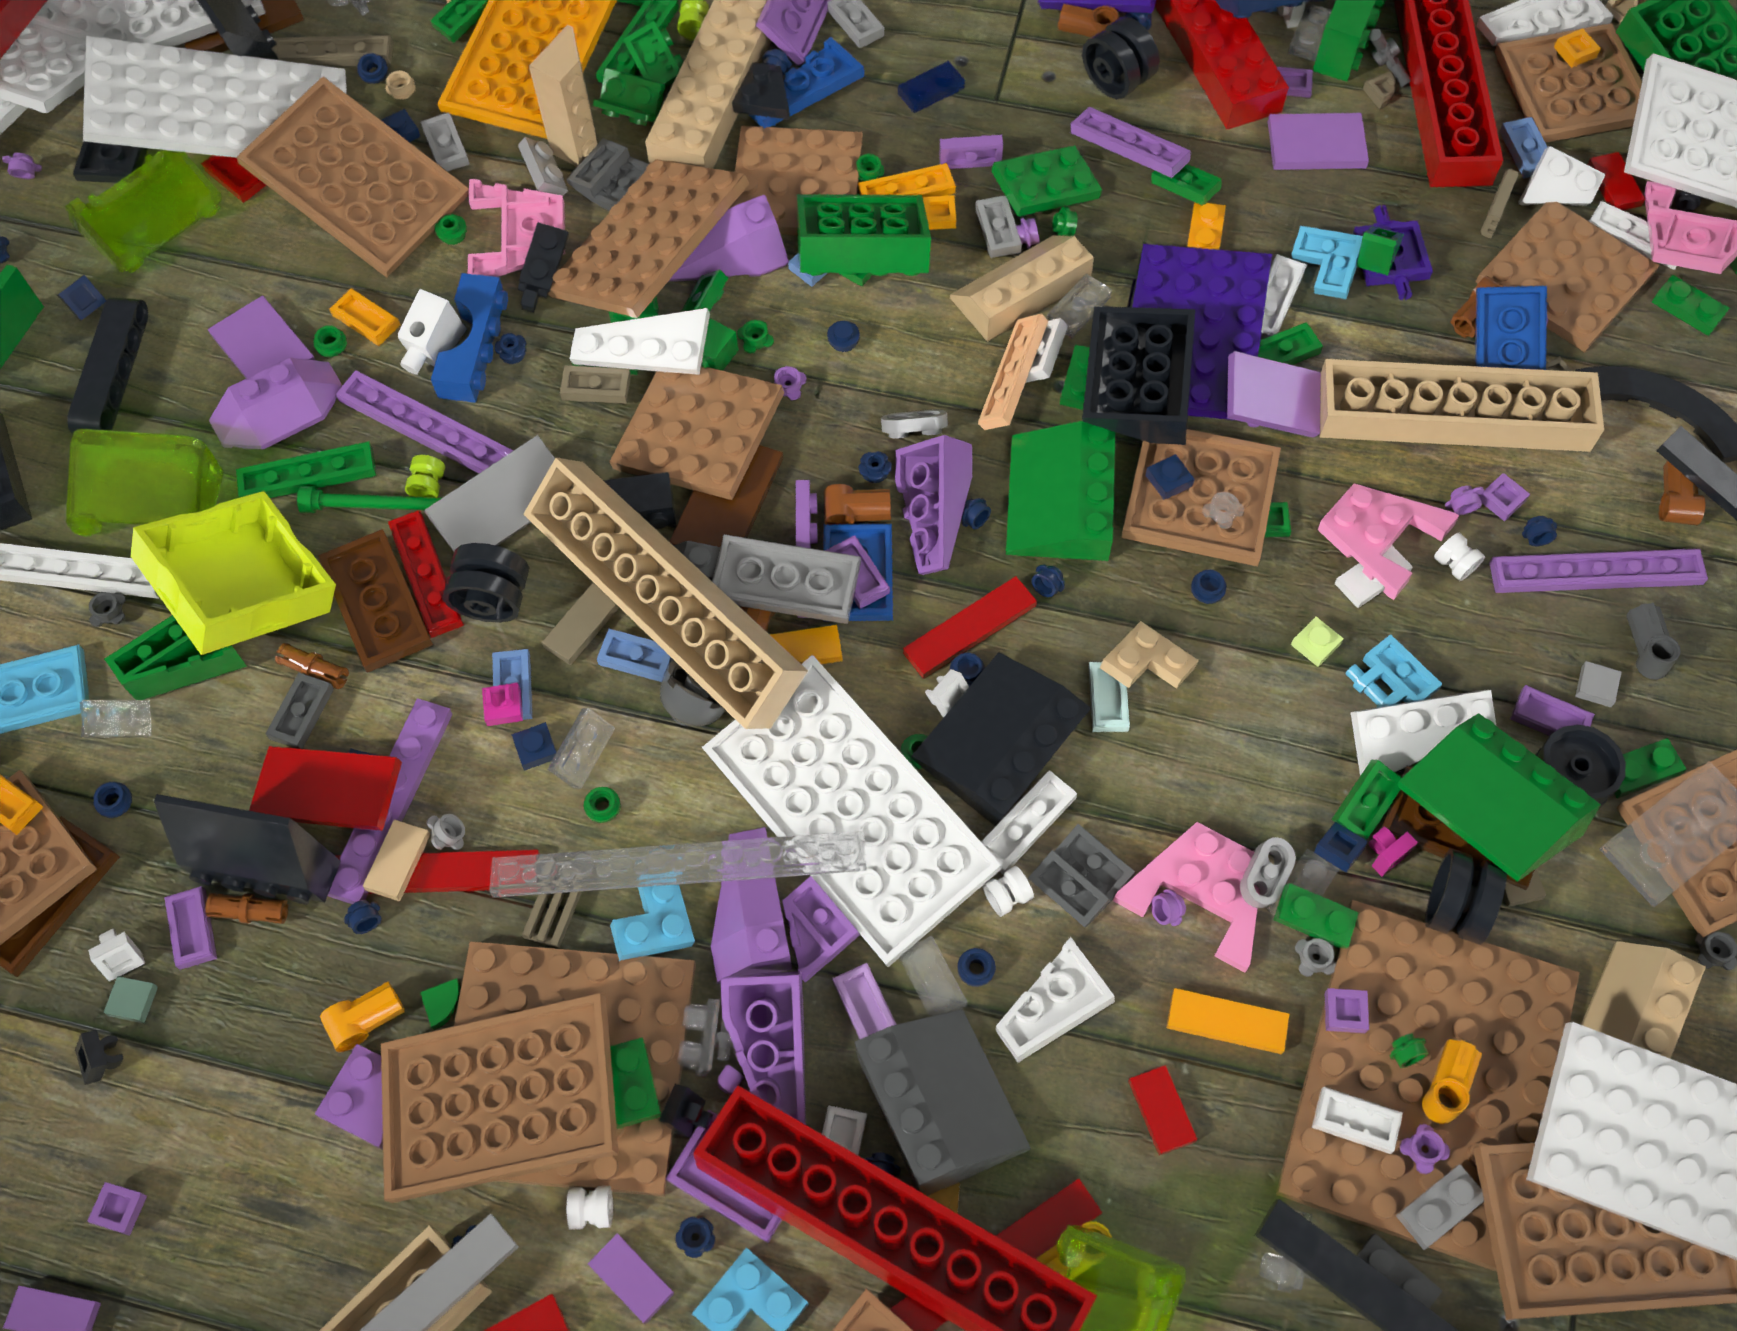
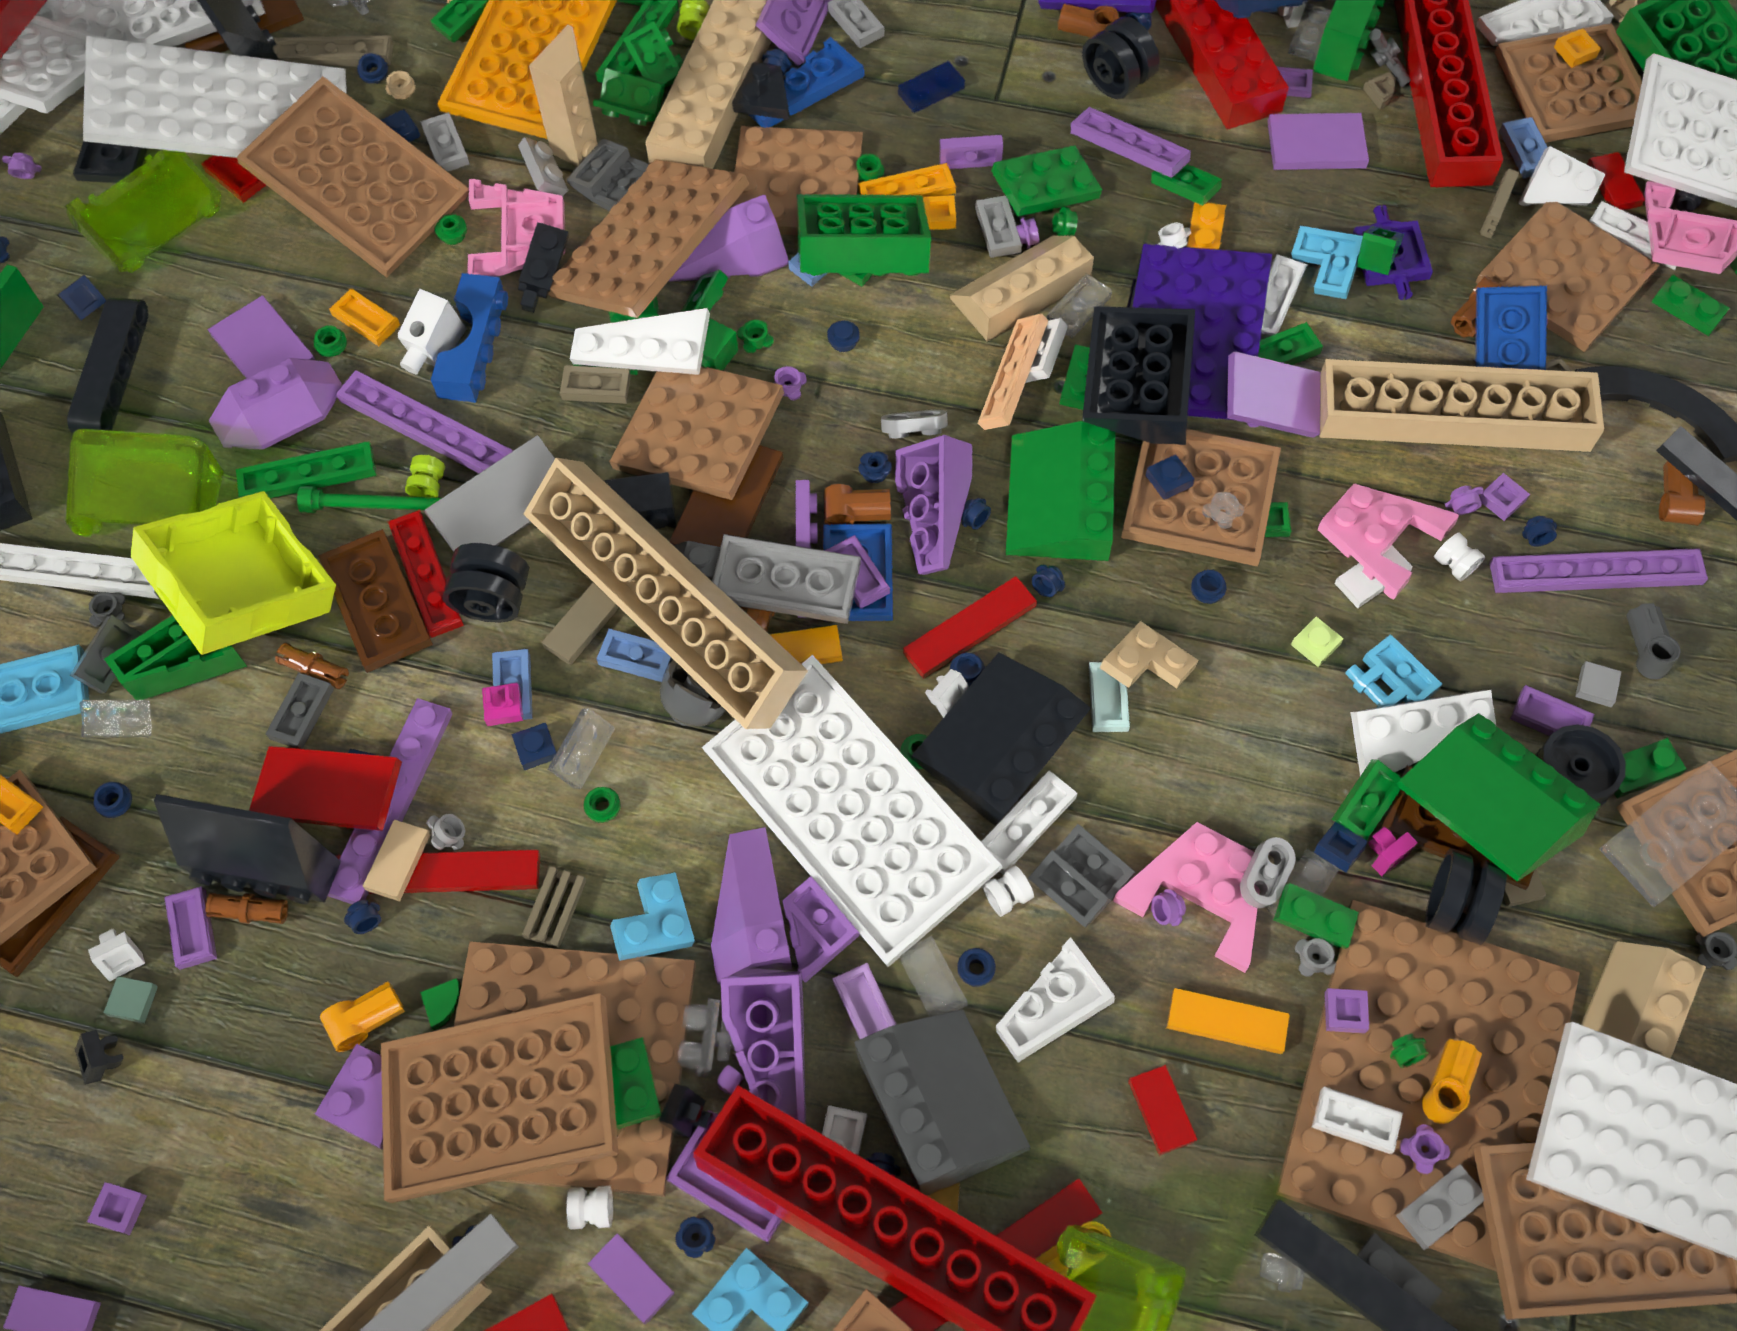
clear plate [489,831,867,898] -> none
dark blue plate [495,333,527,364] -> none
none -> dark grey plate [70,615,142,694]
none -> white plate [1157,223,1191,248]

